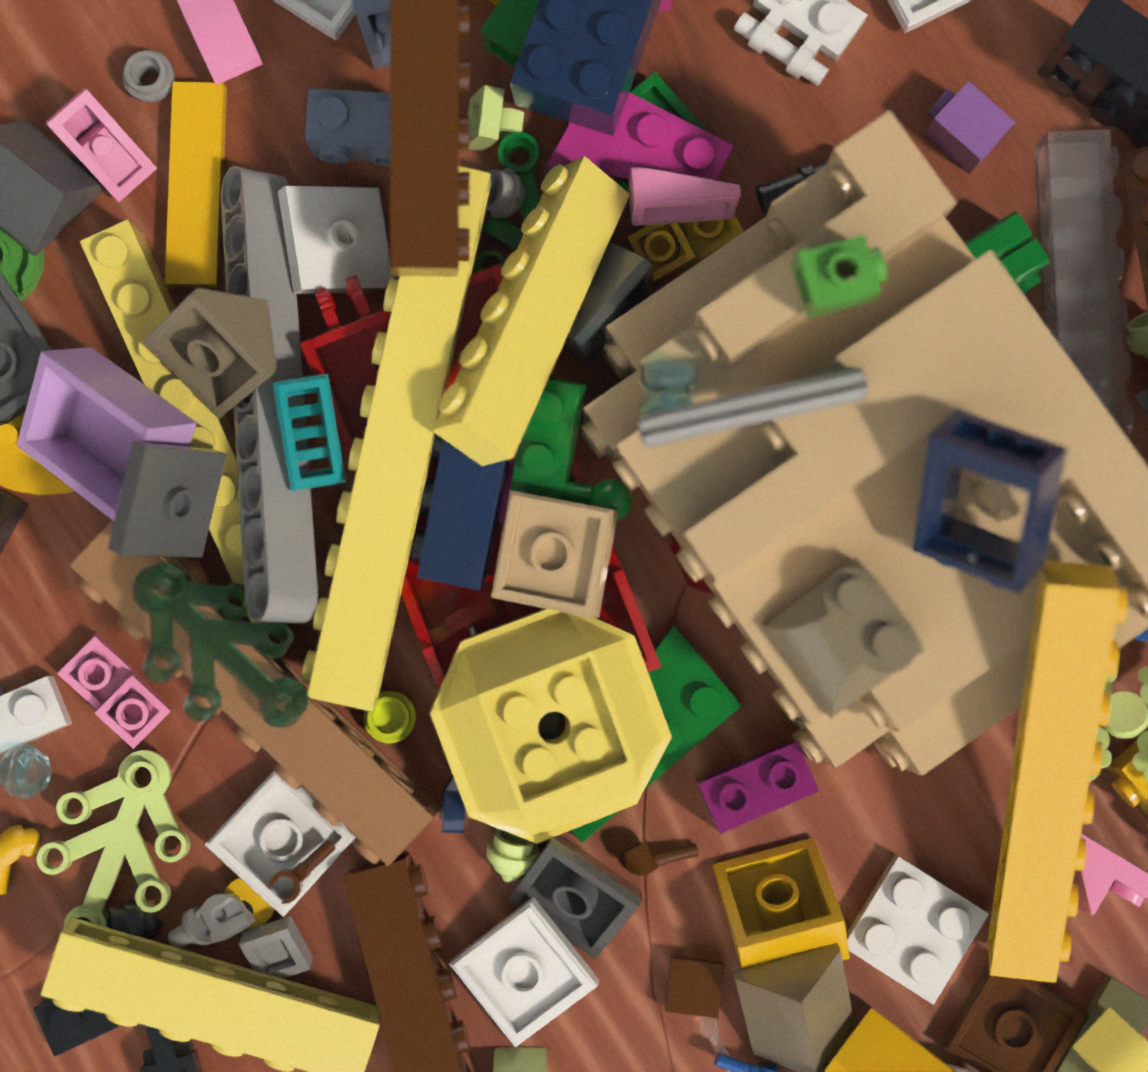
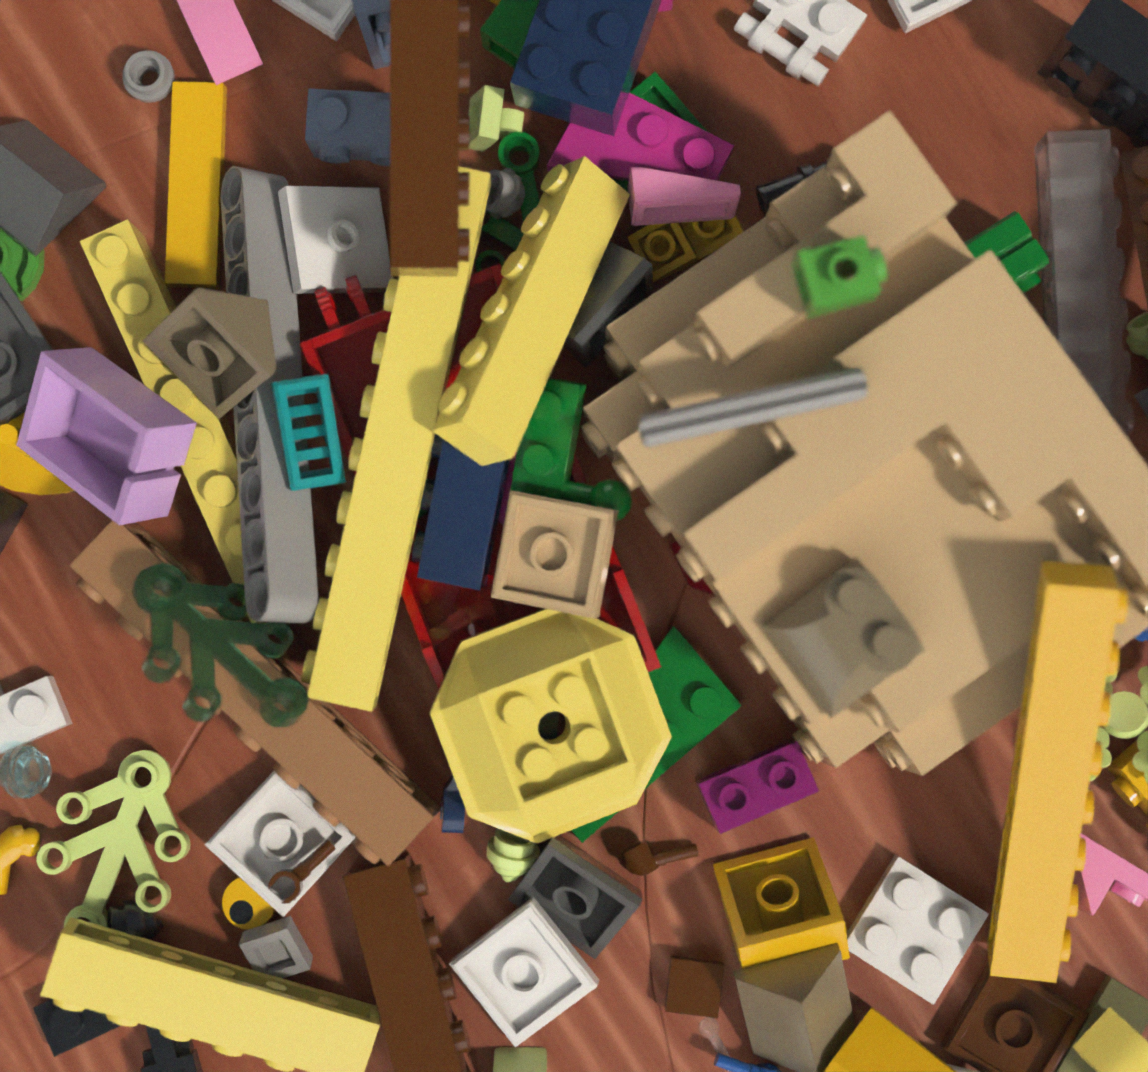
bright pink slope [45,88,157,202] -> none
bright pink slope [57,633,171,749] -> none
dark grey plate [108,441,227,557] -> none
light grey piece [168,893,256,950] -> none
neon yellow plate [363,691,416,744] -> none
clear light blue wheel [640,362,698,416] -> none
dark blue window [912,409,1068,594] -> none
medium lavender brick [924,81,1015,174] -> none

